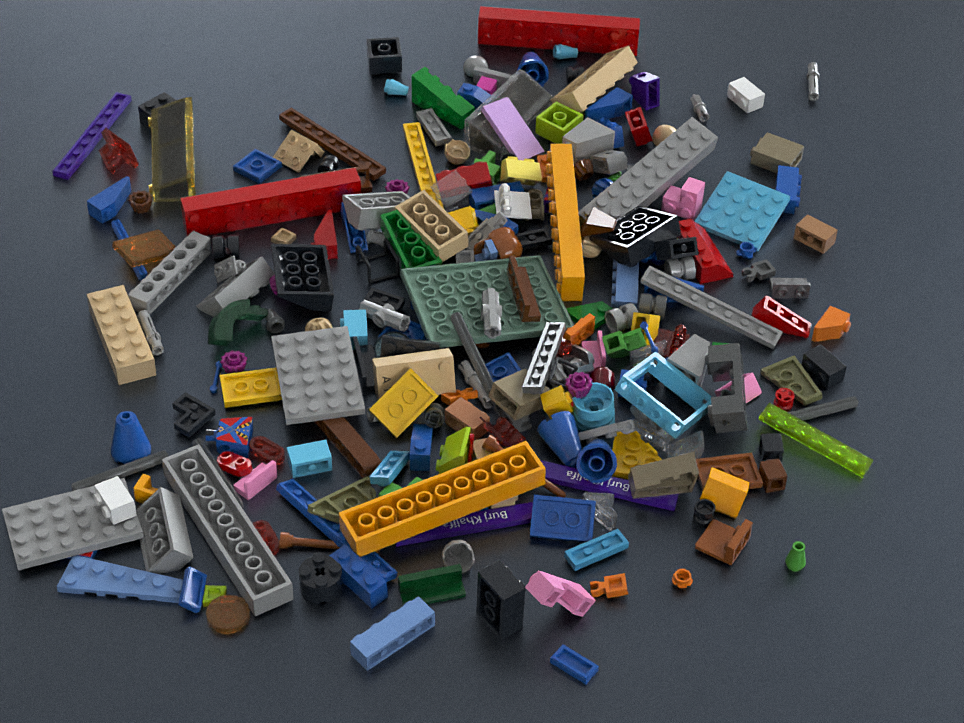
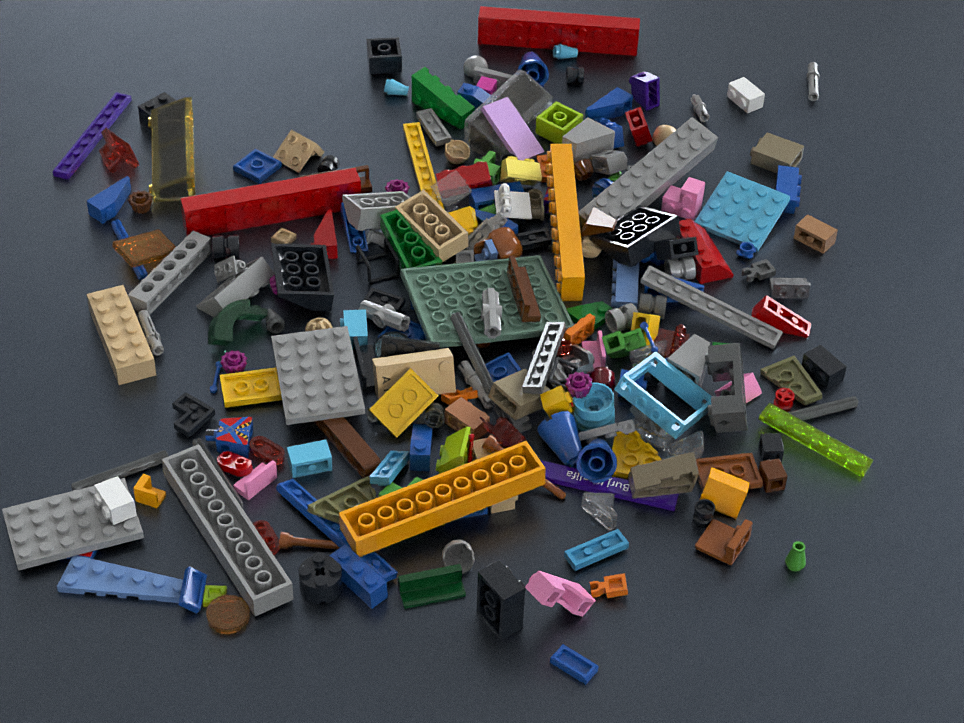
blue cone [111,411,151,464] -> none
light grey slope [136,487,194,574] -> none
reddish brown plate [279,107,386,180] -> none
medium blue brick [350,596,435,671] -> none
dark purple tile [395,502,533,547] -> none
blue plate [530,494,596,542] -> none
tan brick [550,46,638,113] -> none
orange plate [672,569,693,589] -> none
orange slope [811,306,851,342] -> none

